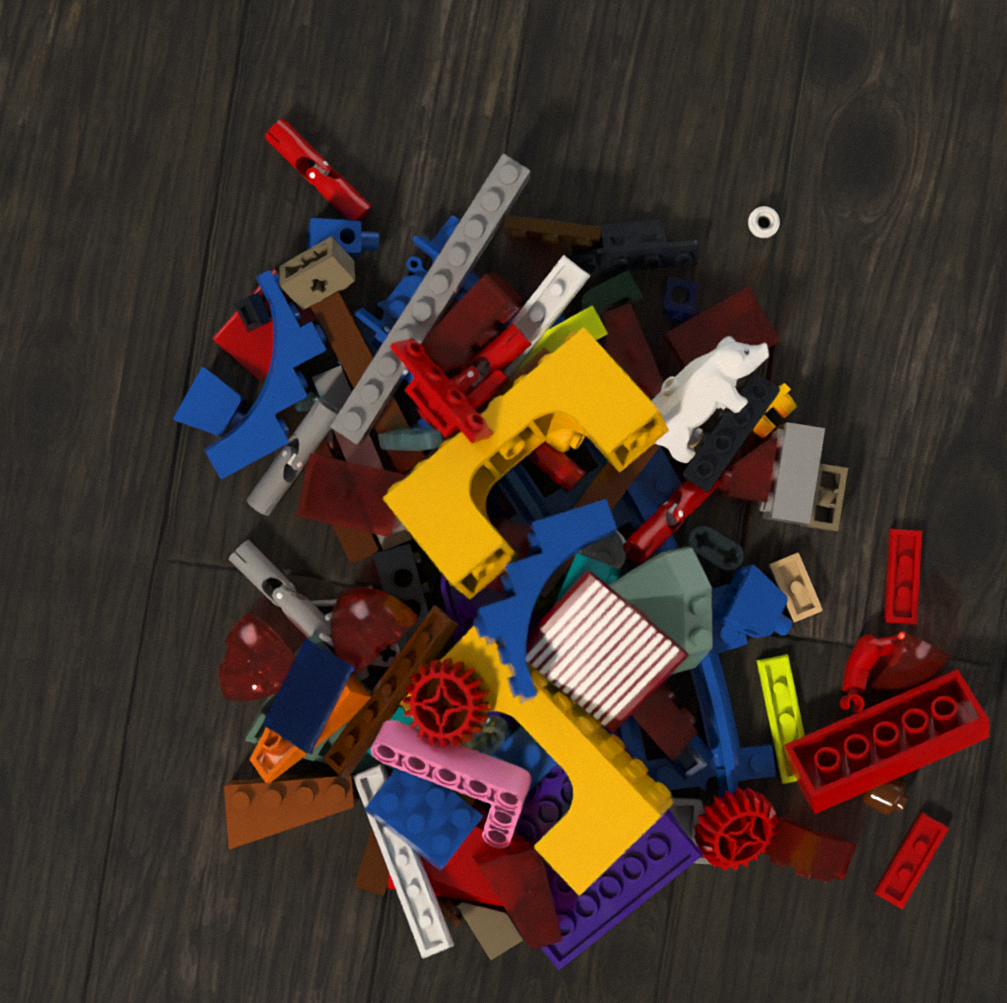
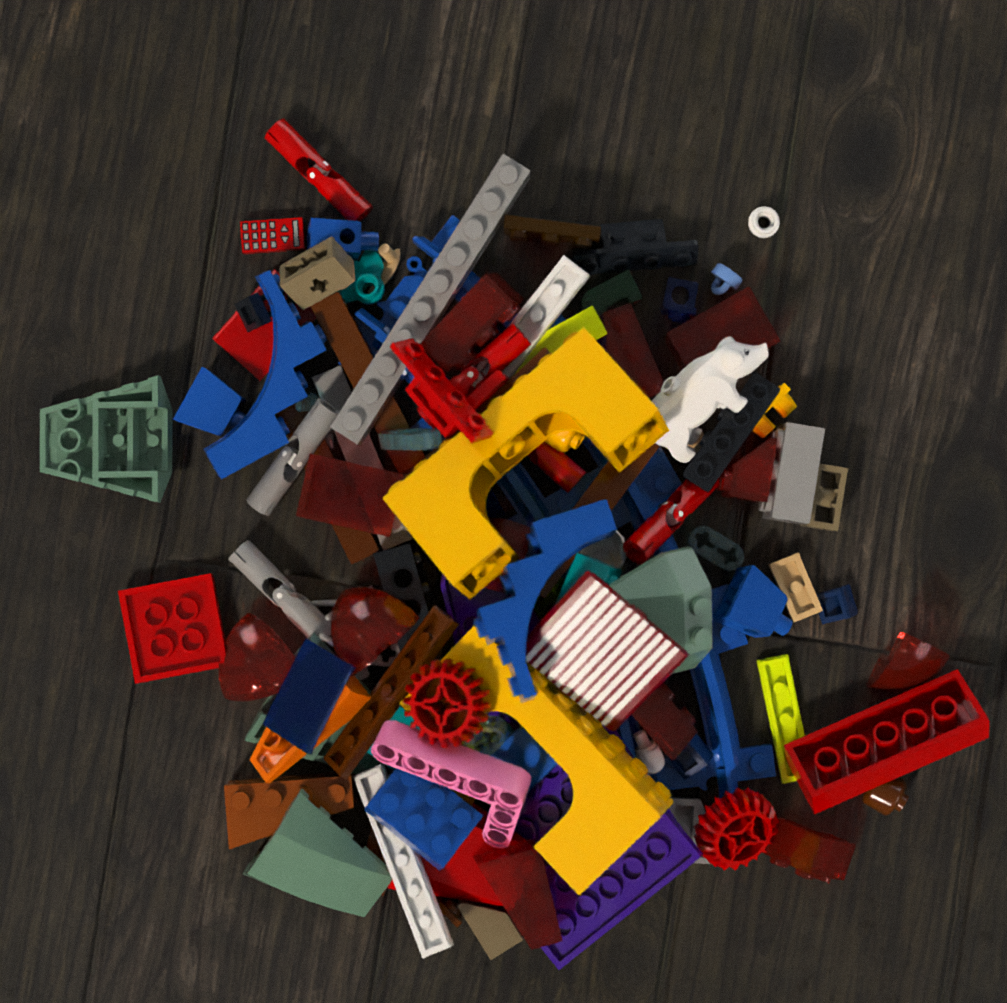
red arm [840,634,905,713] -> none
red tile [873,811,949,910] -> none
red tile [883,529,922,625] -> none
none -> sand green wedge [40,375,172,503]
none -> red plate [118,573,230,684]
none -> red tile [240,217,306,254]
none -> sand green wedge [243,788,392,917]
none -> teal plate [331,251,385,305]
none -> tan bar [367,244,400,294]
none -> white cylinder [633,730,665,774]
none -> medium blue tile [711,263,743,295]
none -> dark blue slope [816,584,858,624]

